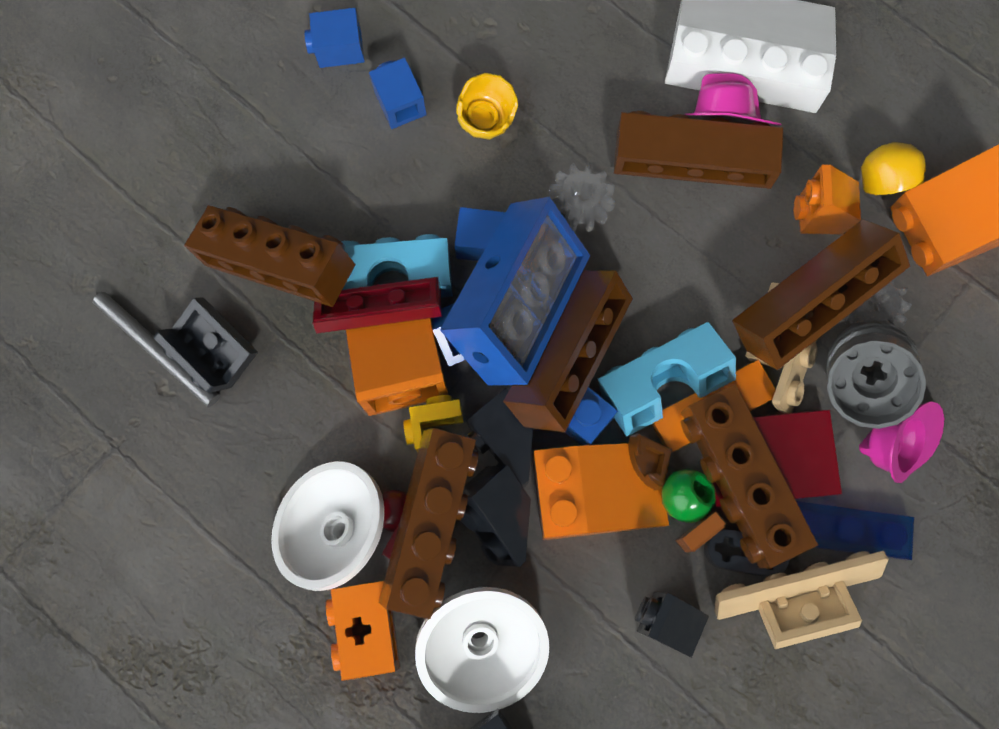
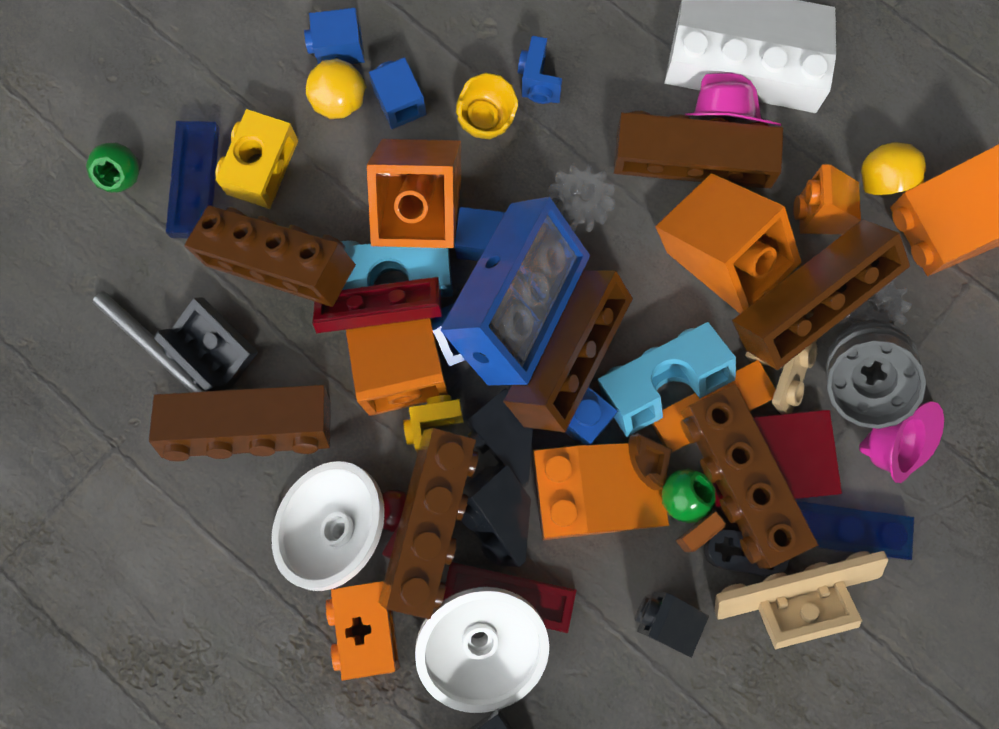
none -> green piece [86,142,140,193]
none -> reddish brown brick [149,385,331,461]
none -> clear blue plate [166,121,220,238]
none -> yellow brick [215,109,299,209]
none -> yellow hair [306,59,367,119]
none -> orange slope [367,139,461,248]
none -> dark red tile [442,562,577,633]
none -> blue bracket [518,36,562,104]
none -> orange slope [655,173,802,314]

